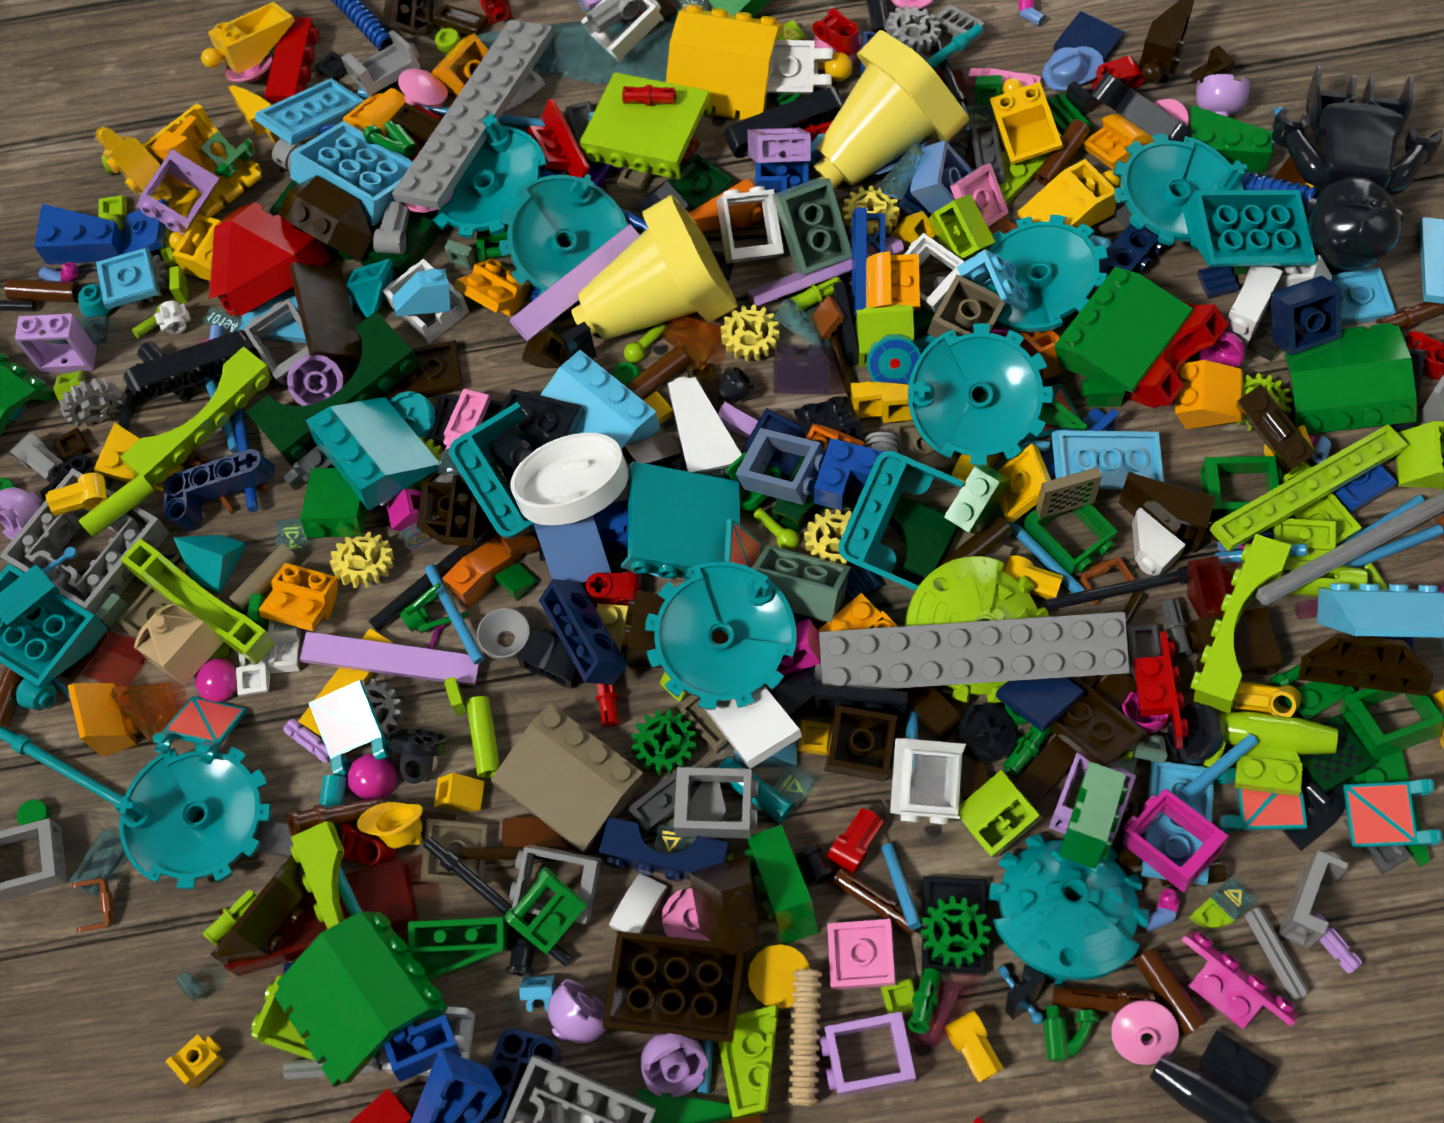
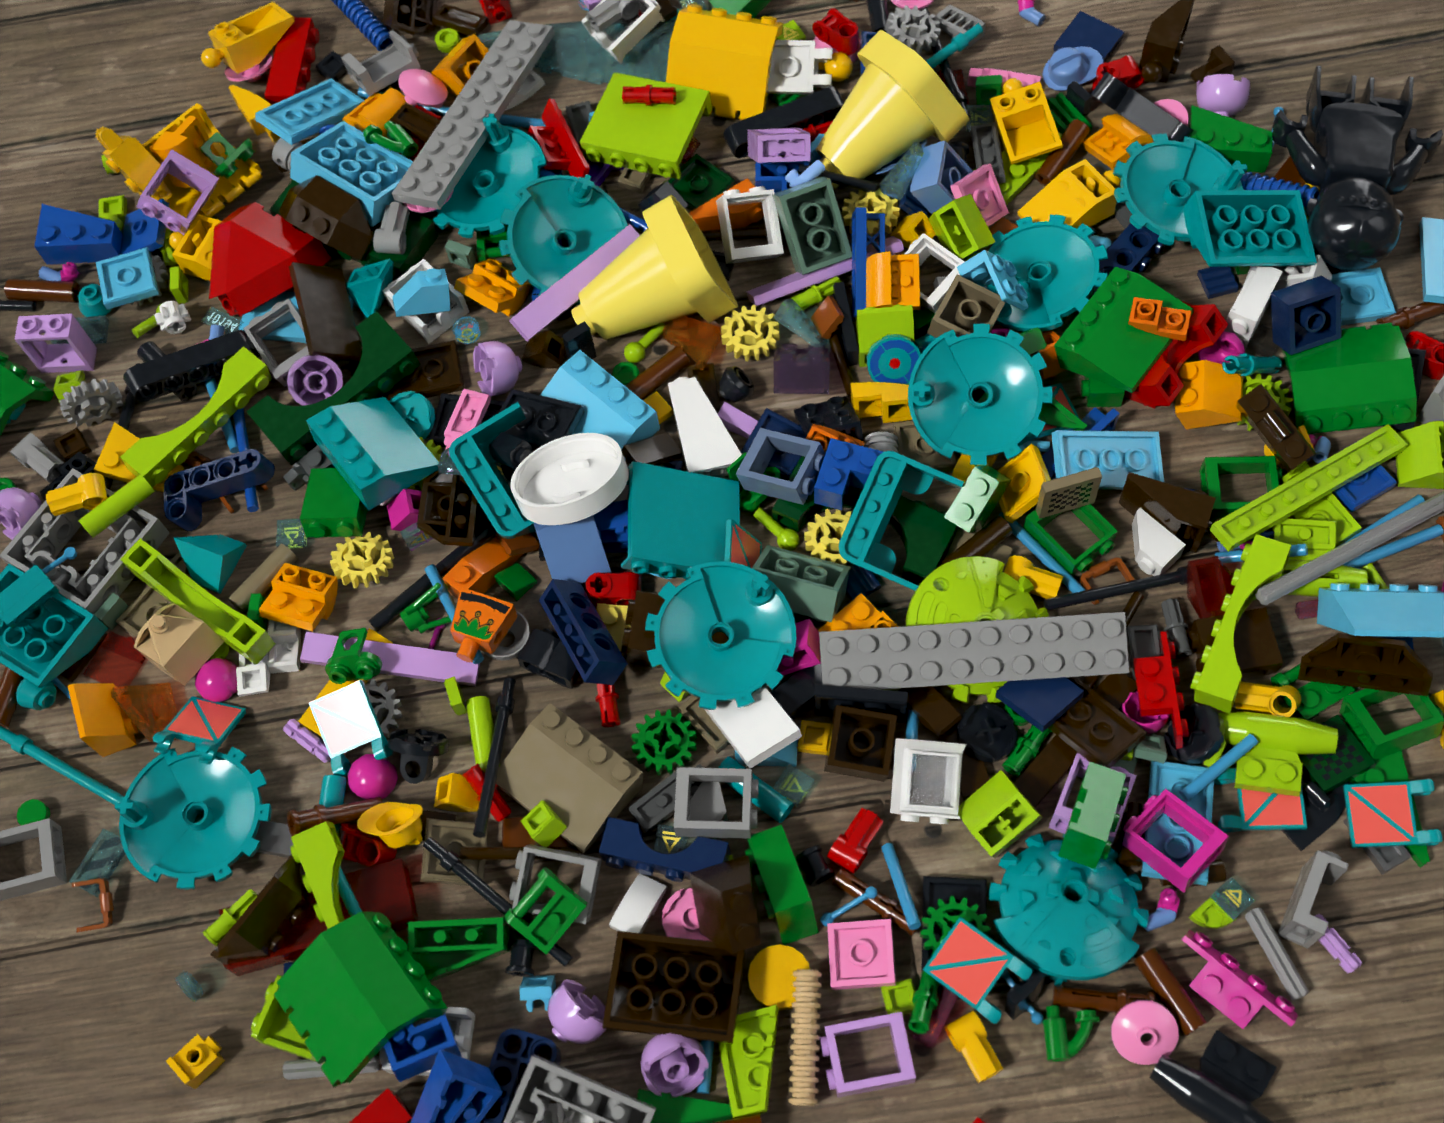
none -> green bracket [325,628,382,684]
none -> orange torso [451,587,518,663]
none -> clear light blue tile [453,316,481,344]
none -> red axle [462,763,511,822]
none -> lavender cylinder [473,341,522,396]
none -> black bar [473,678,516,838]
none -> lime slope [521,799,567,847]
none -> light blue arm [785,160,826,187]
none -> black bar [798,164,877,192]
none -> dark azure hinge [820,886,878,926]
none -> coral flag [923,916,1032,1024]
none -> green slope [1019,327,1046,355]
none -> orange slope [1128,297,1191,341]
none -> teal pin [1222,353,1282,376]

